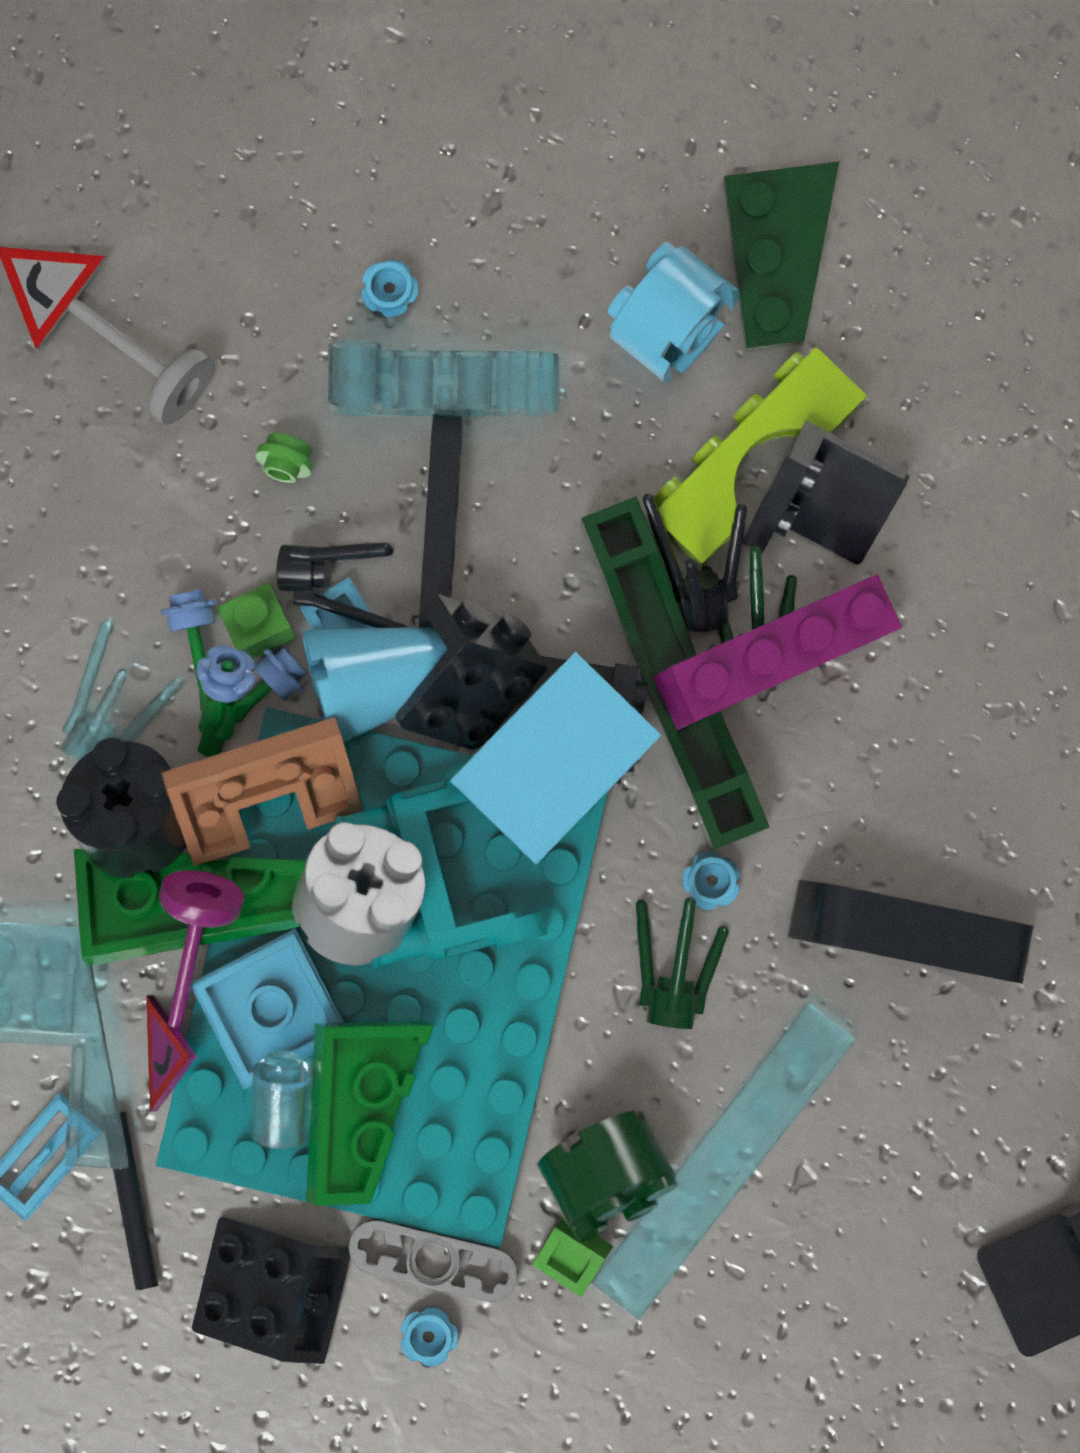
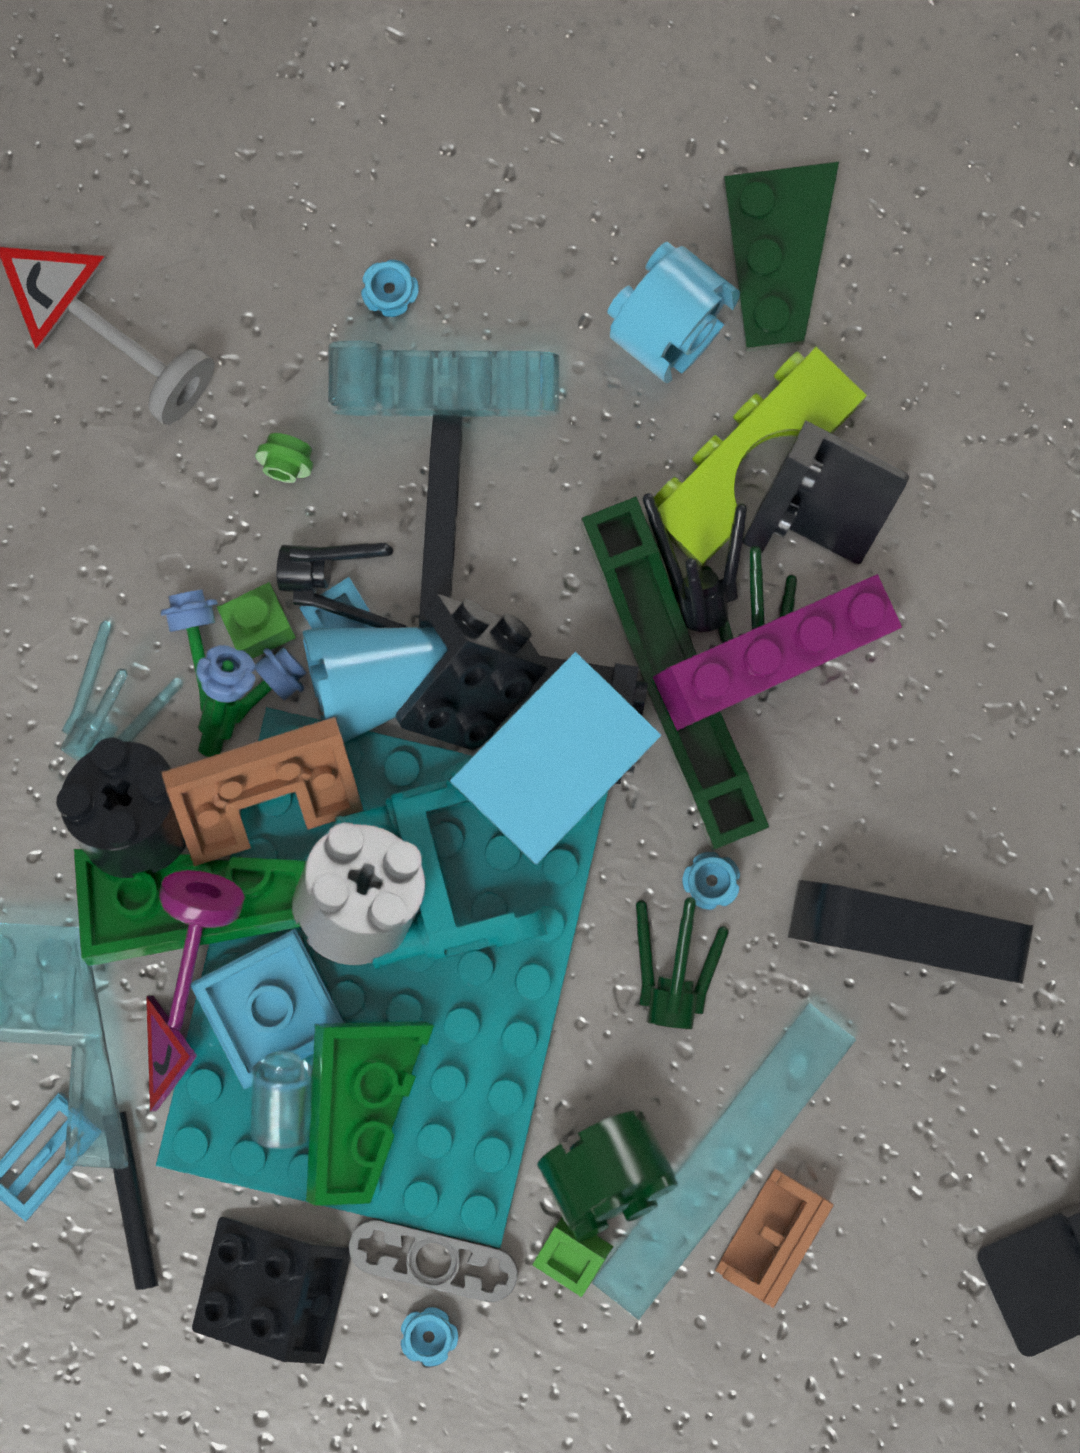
none -> nougat hinge [714,1168,834,1308]

